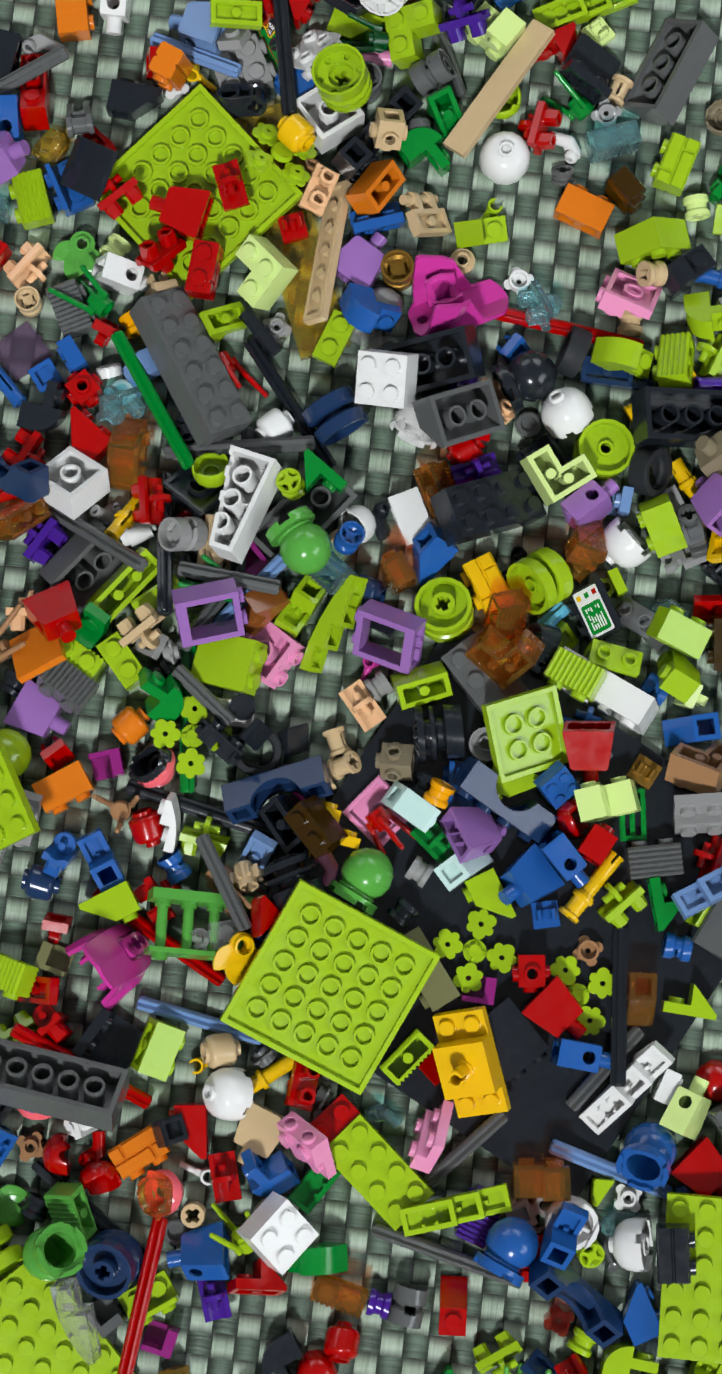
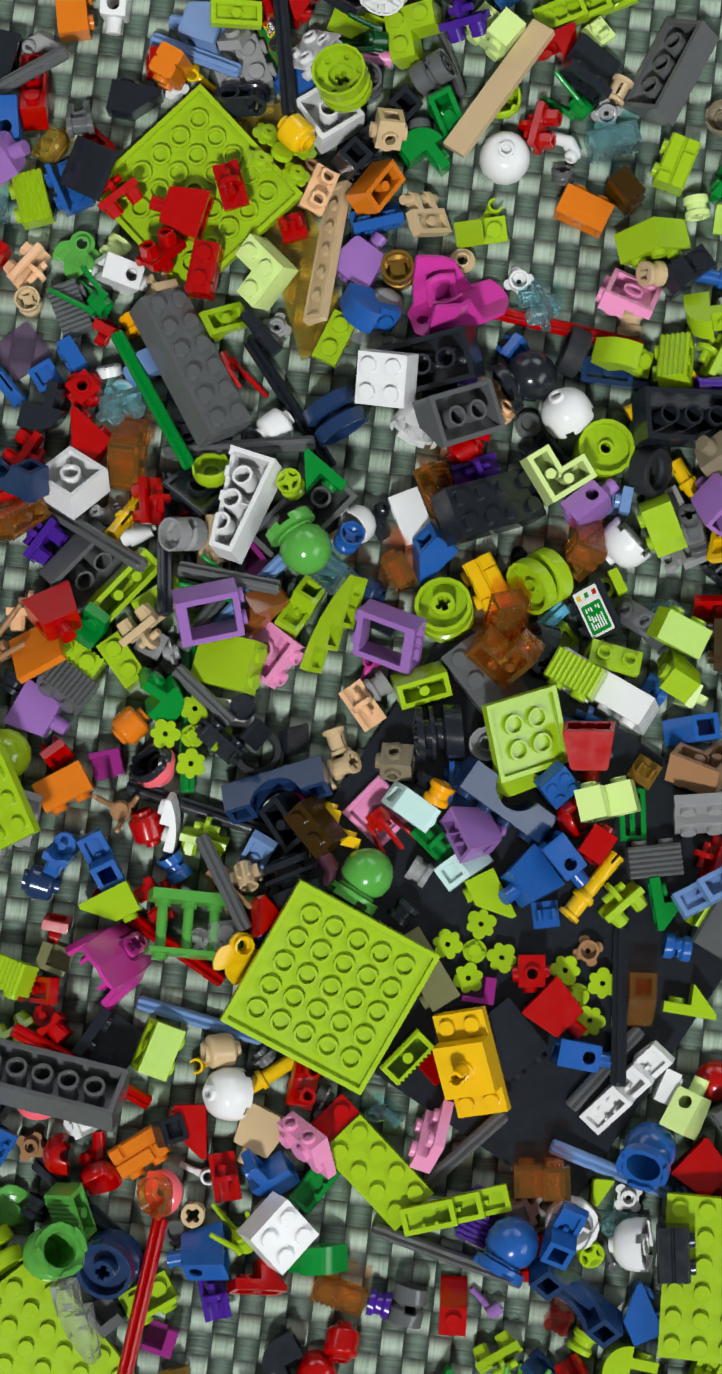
none -> medium lavender hand [470,1286,503,1318]

